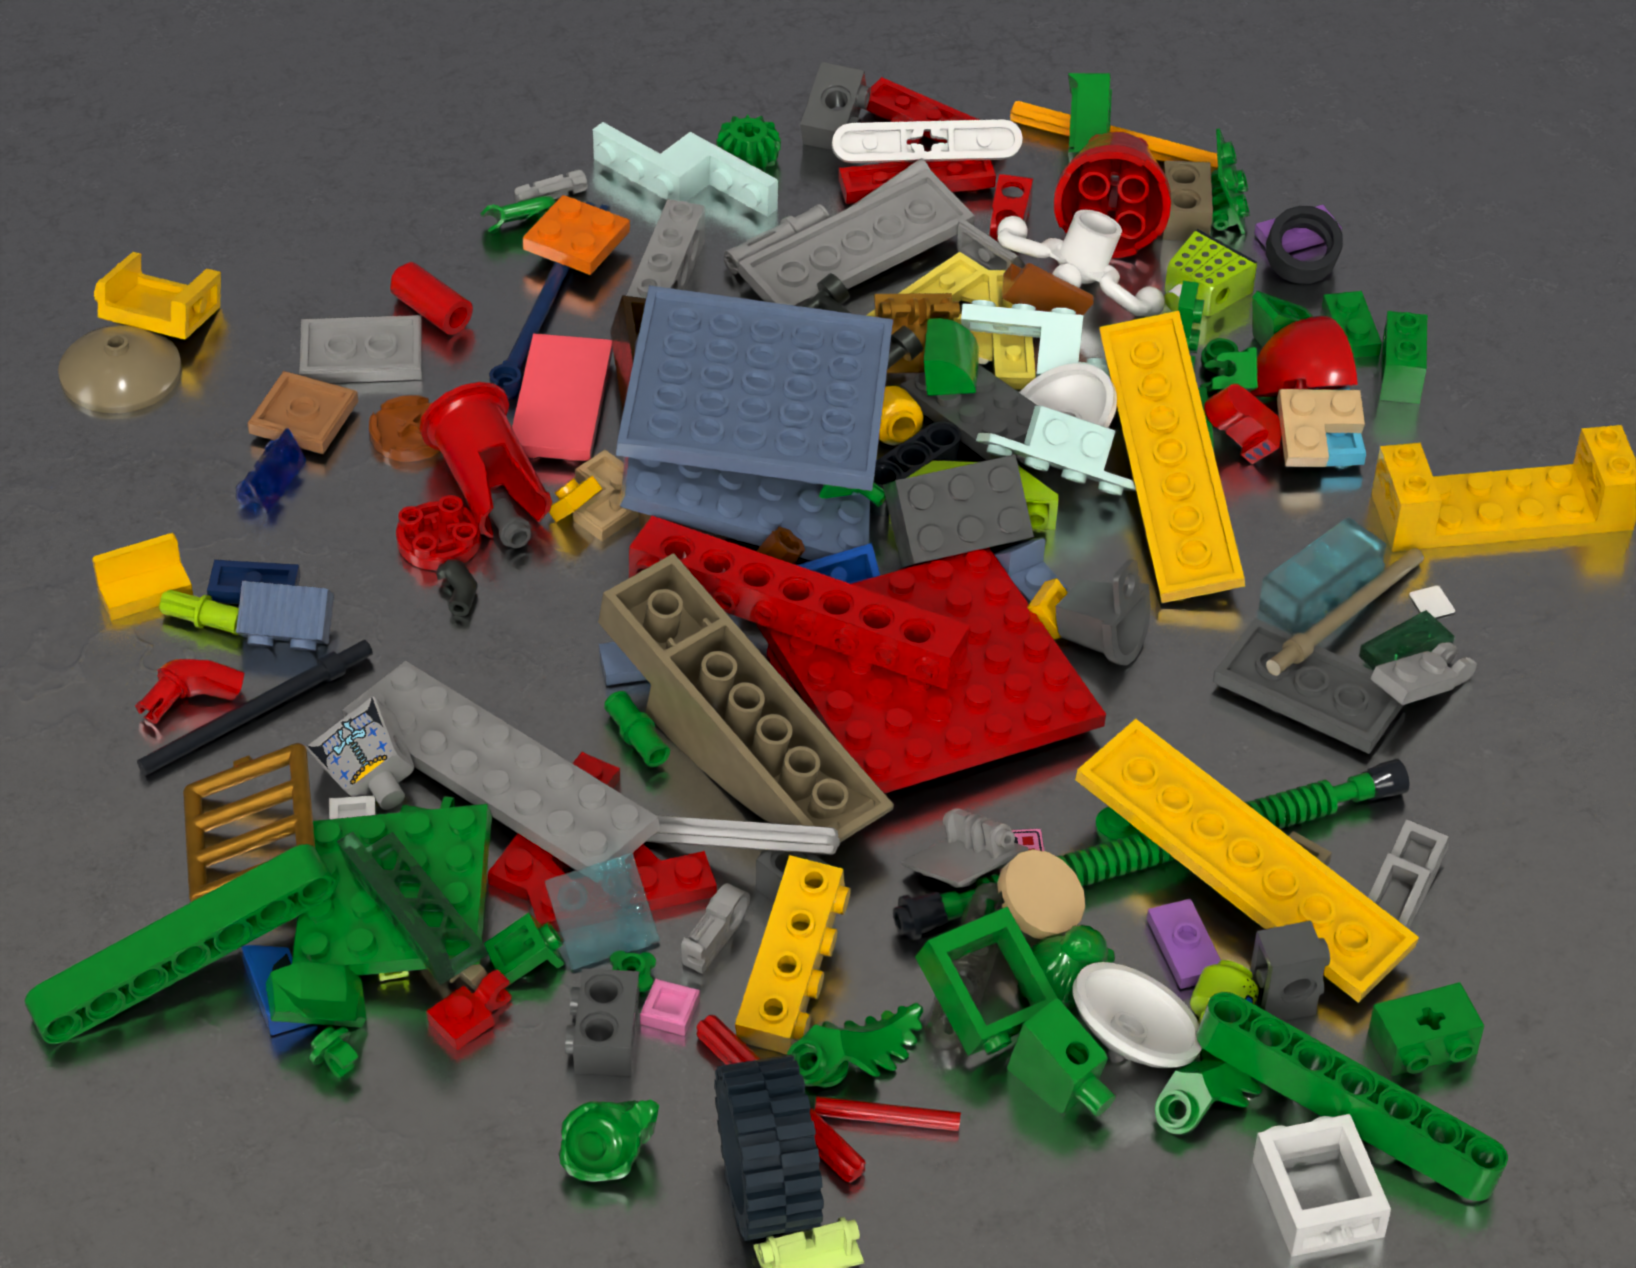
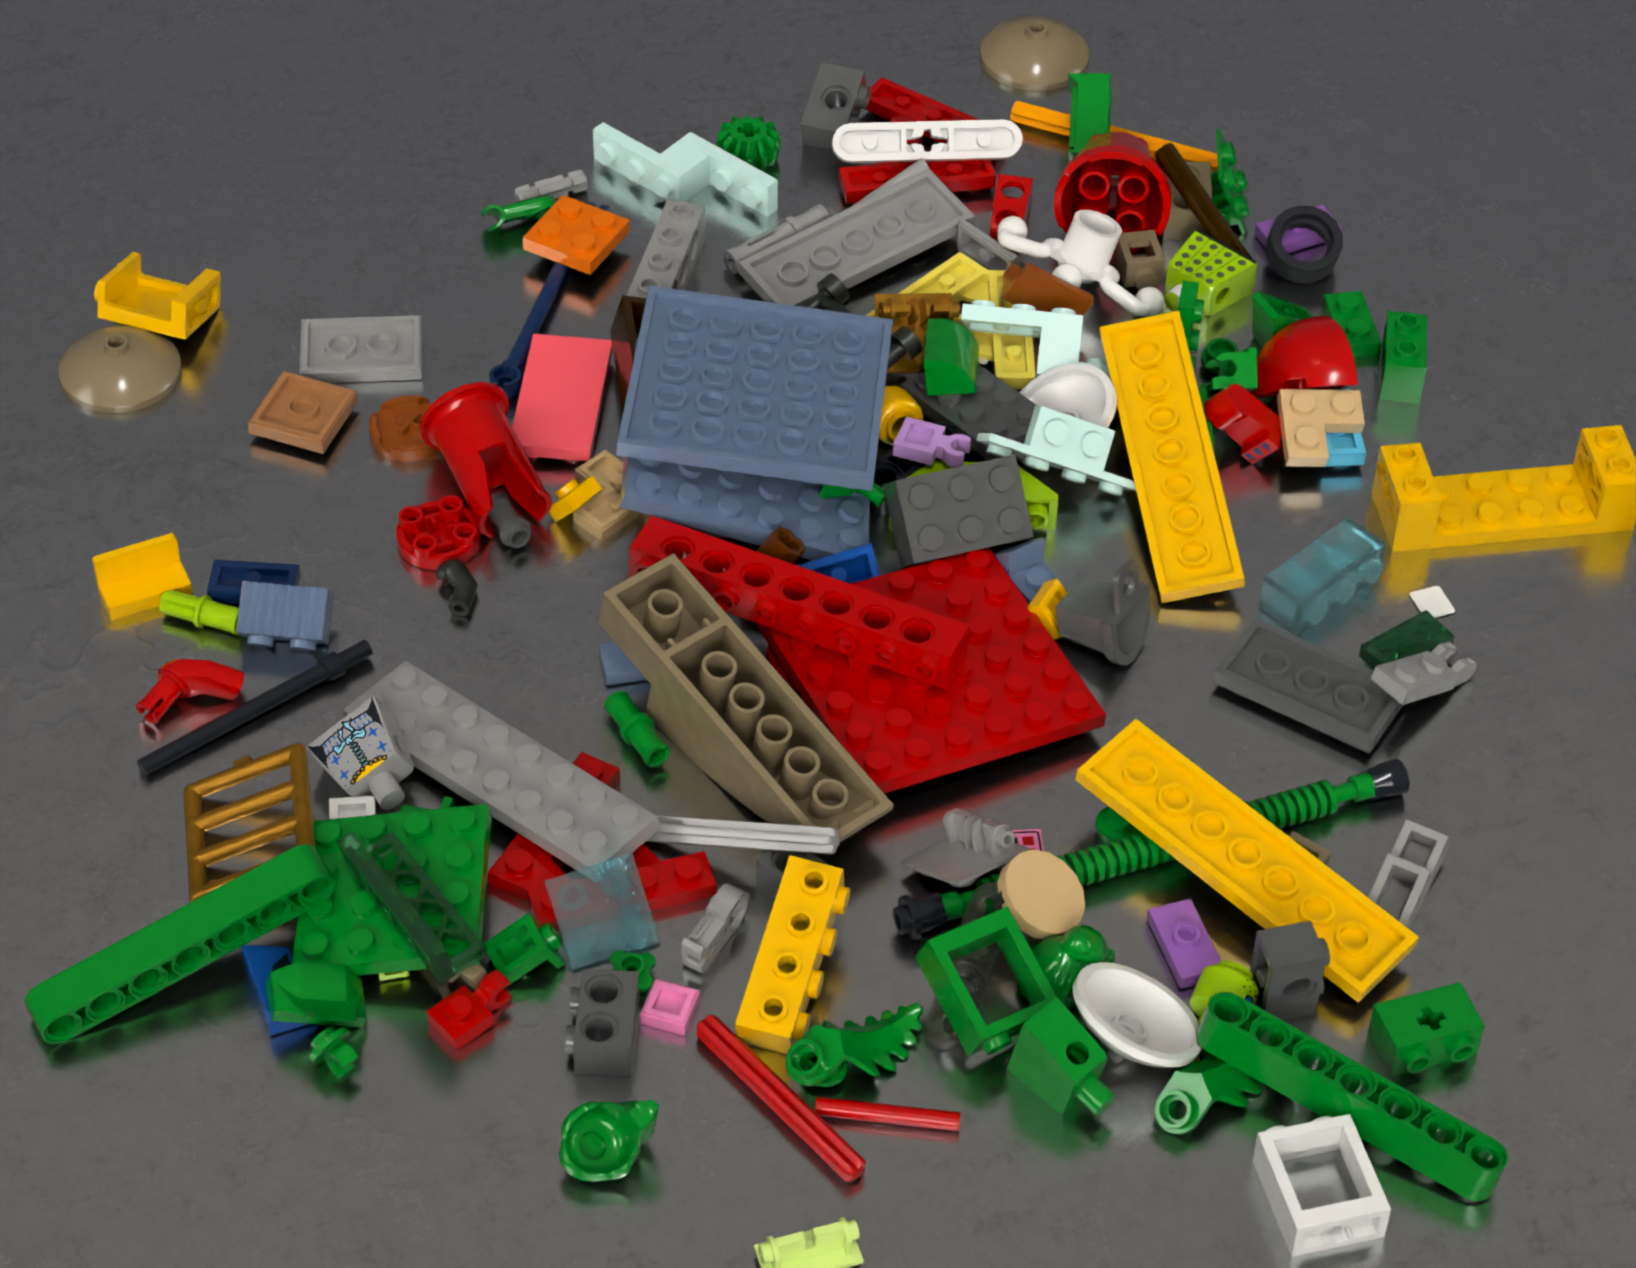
clear blue hinge [235,428,306,514] -> none
red brick [390,262,473,335] -> none
black wheel [714,1054,824,1241] -> none
dark tan bar [1266,548,1424,676] -> none
none -> lavender plate [893,417,971,468]
none -> dark tan dish [980,16,1090,91]
none -> dark tan brick [1113,229,1165,290]
none -> dark brown axle [1155,143,1253,259]

